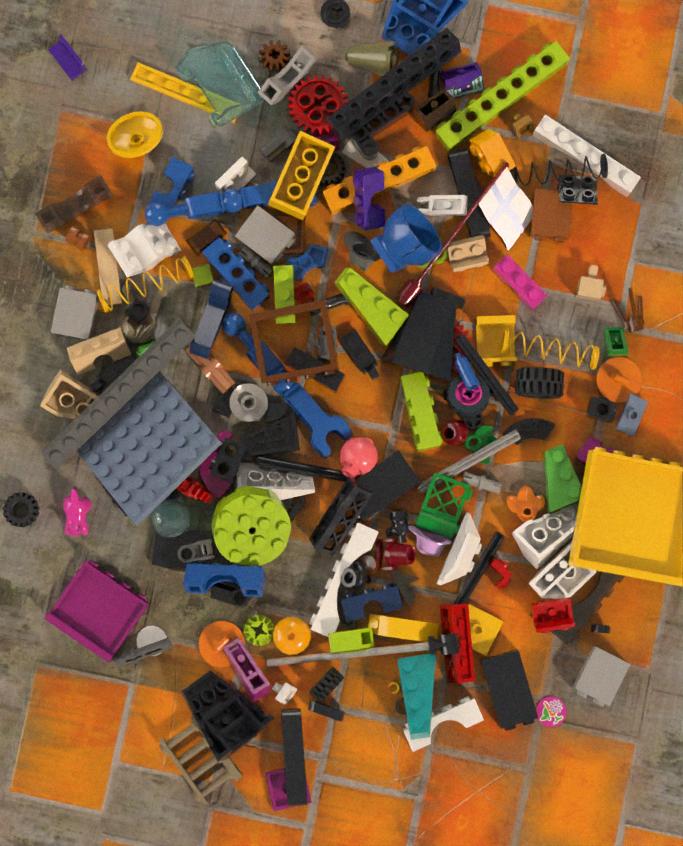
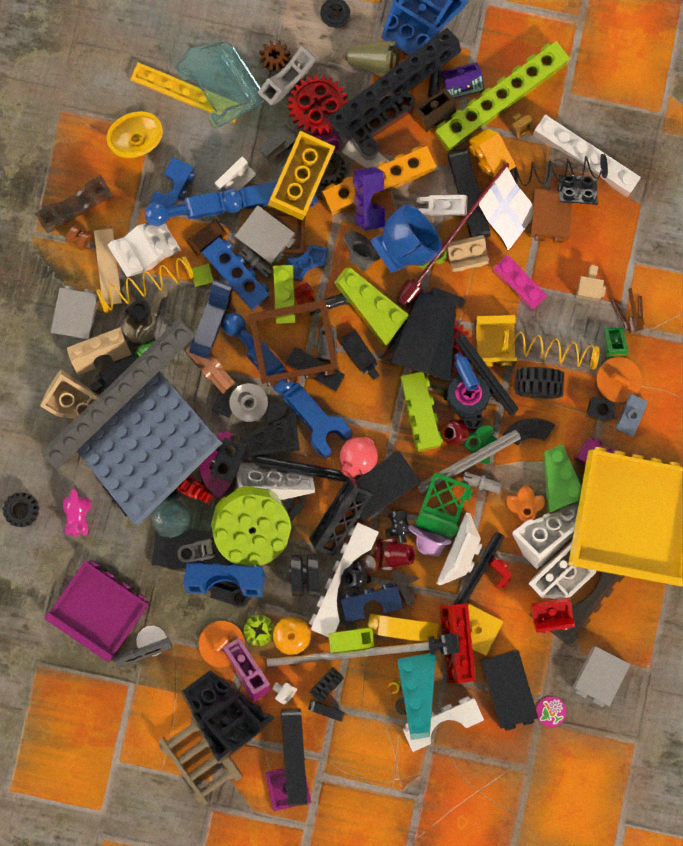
dark purple panel [48,35,87,81] -> none
black tile [590,624,610,634] -> none
none -> black wheel [289,553,319,596]

